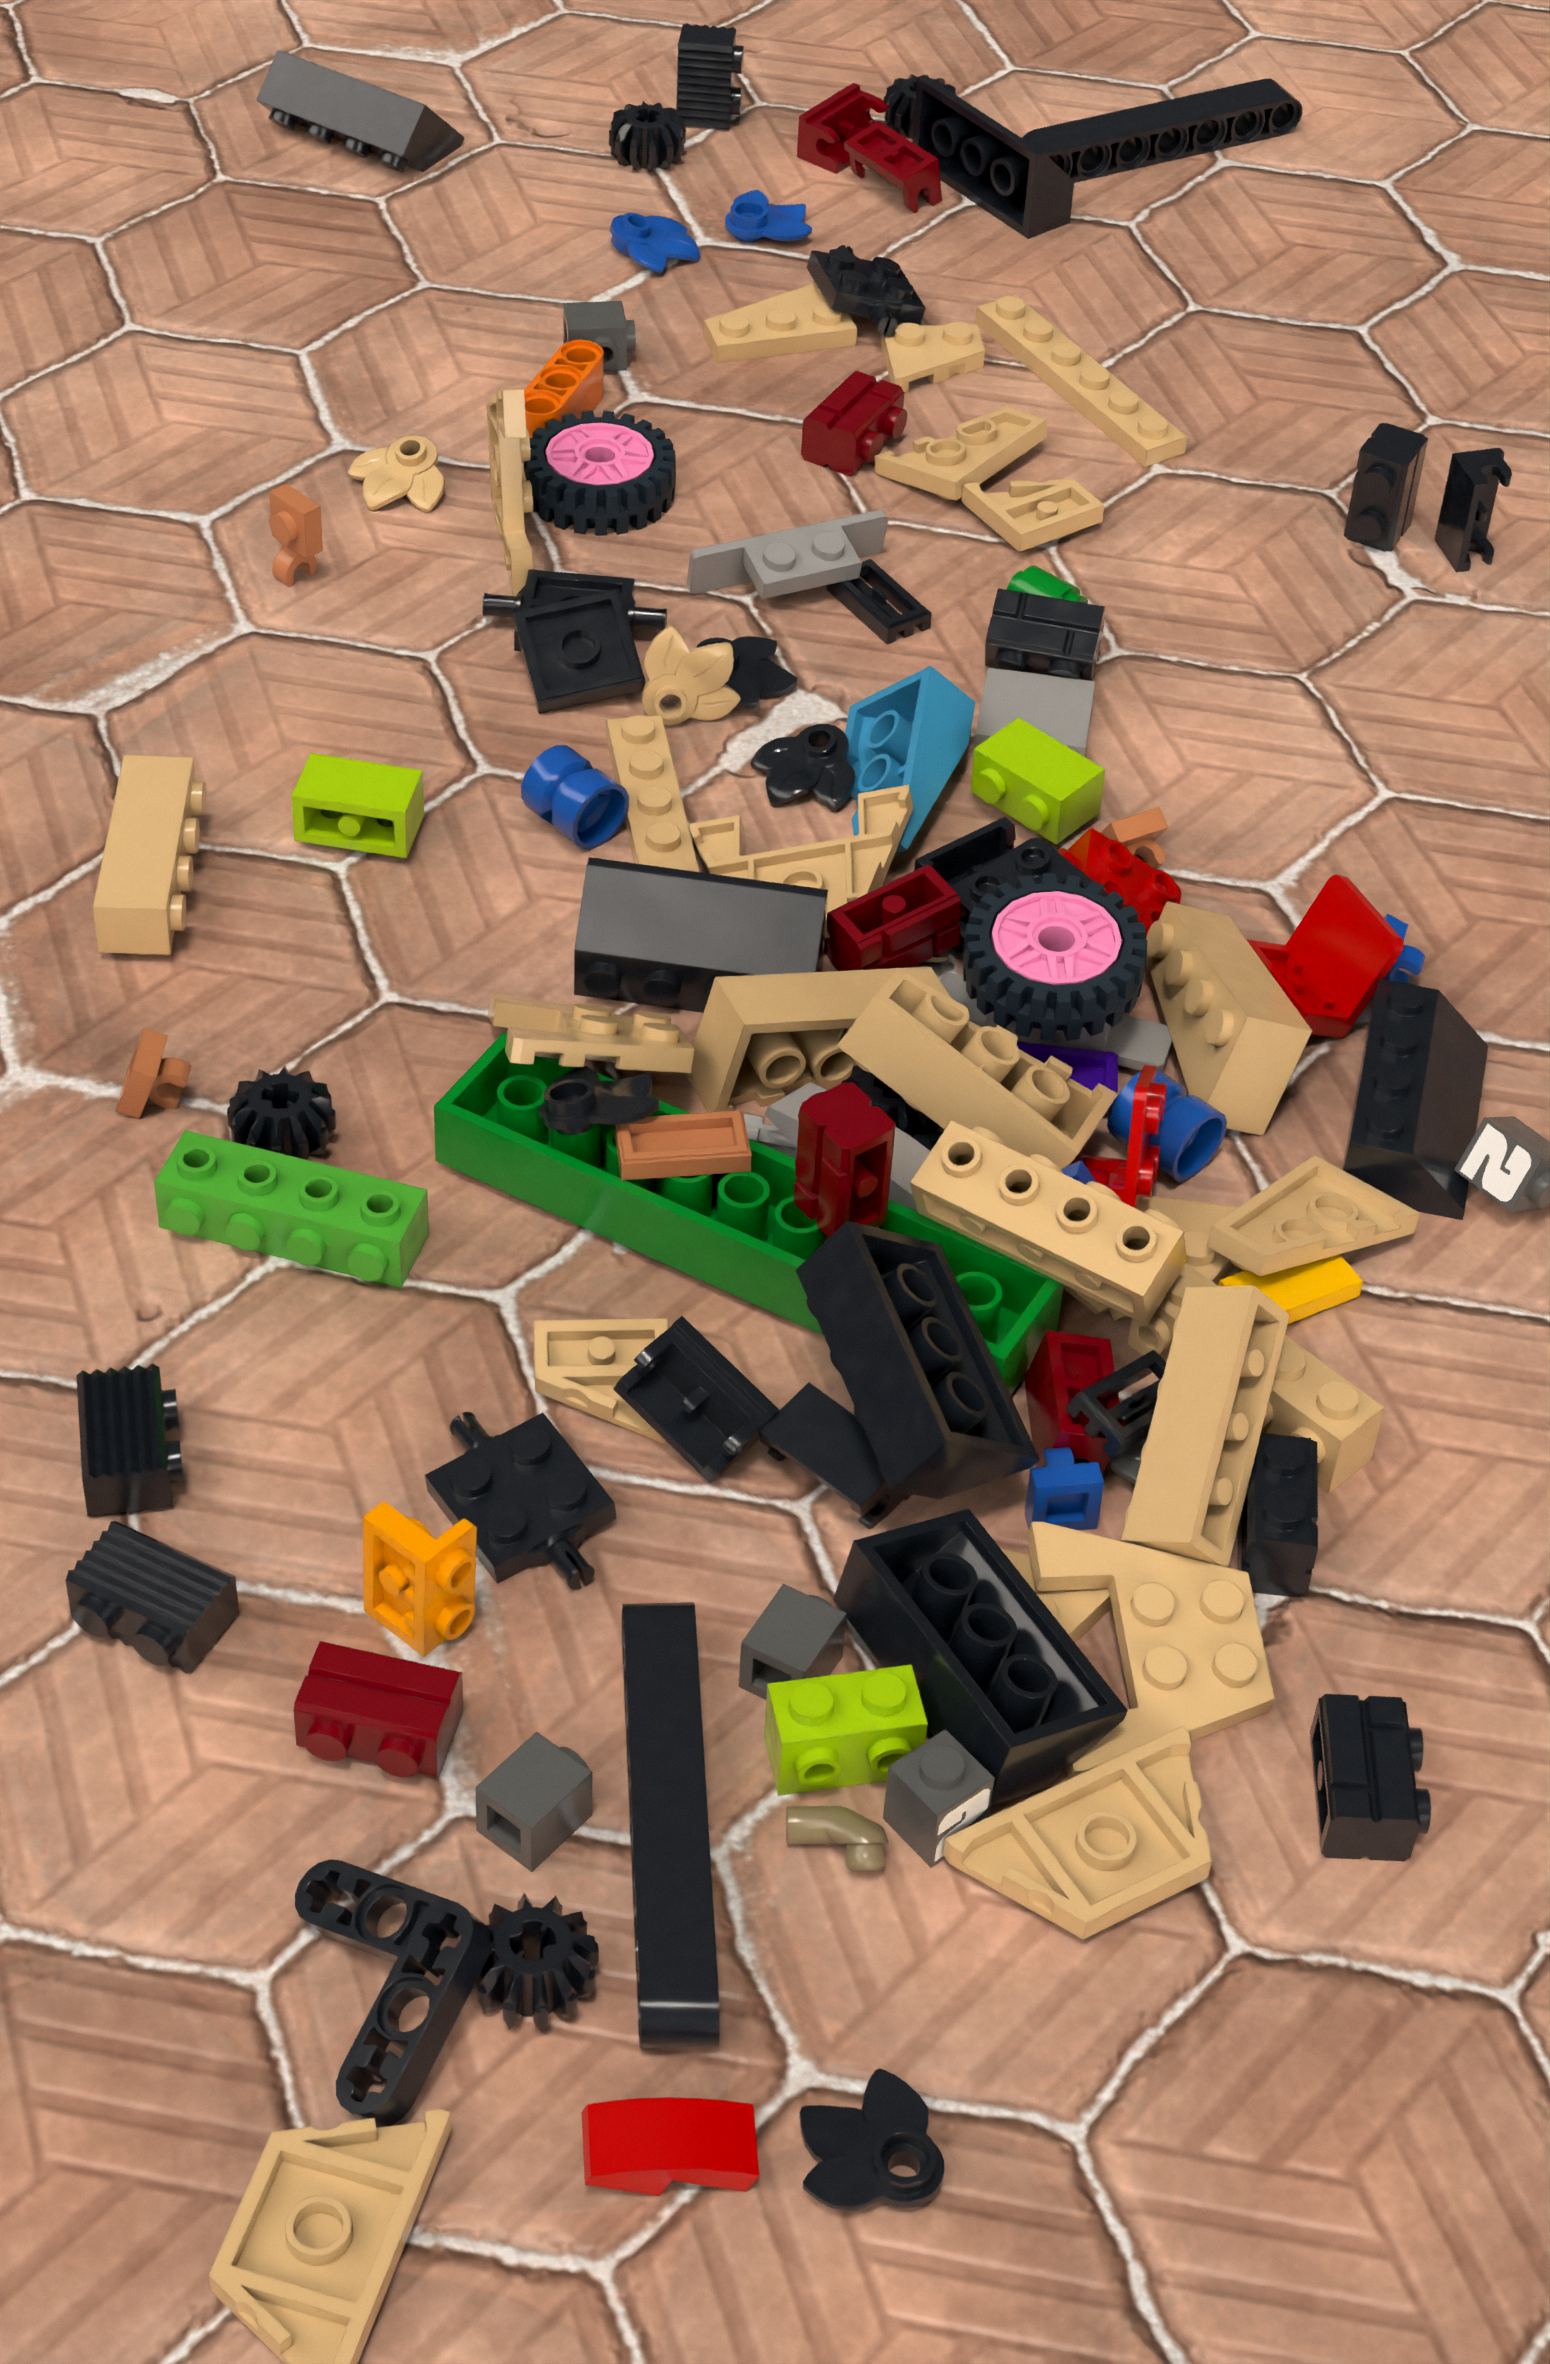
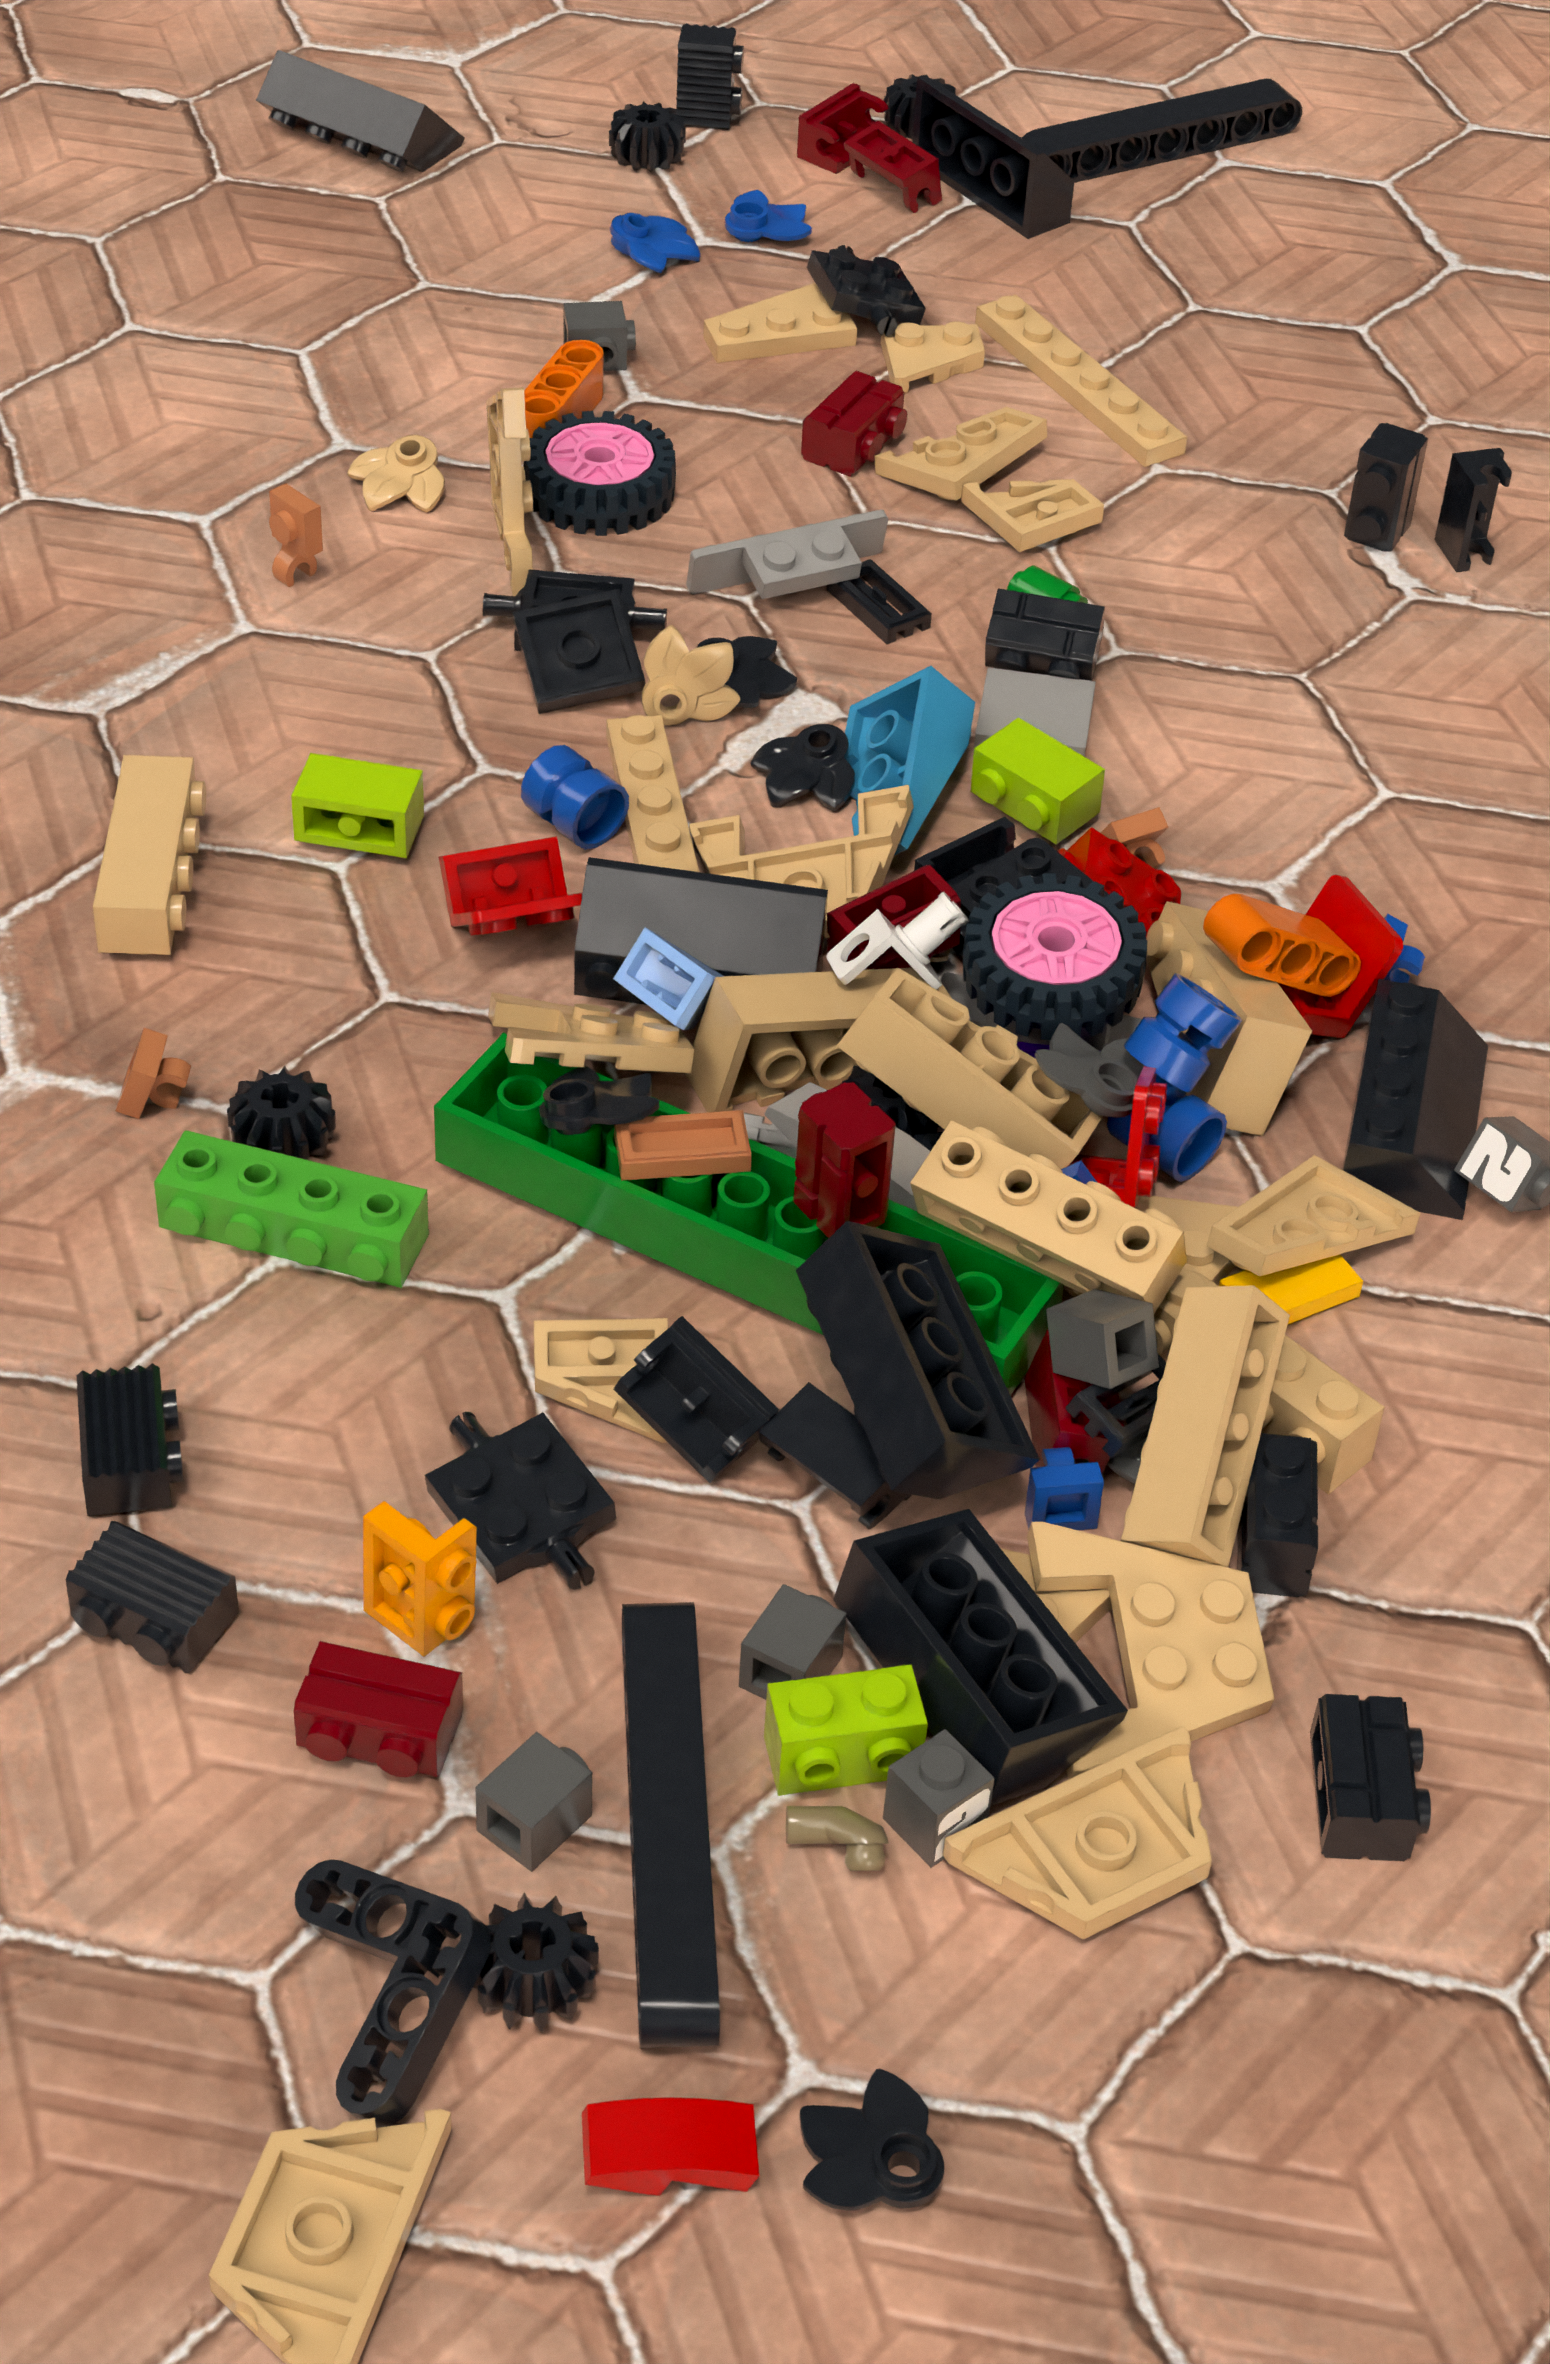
none -> red bracket [439,836,583,936]
none -> light blue slope [613,927,724,1030]
none -> white bracket [826,892,969,990]
none -> dark grey plate [1035,1023,1144,1118]
none -> dark grey brick [1046,1289,1159,1389]
none -> blue wheel [1124,973,1242,1093]
none -> orange beam [1203,894,1361,997]

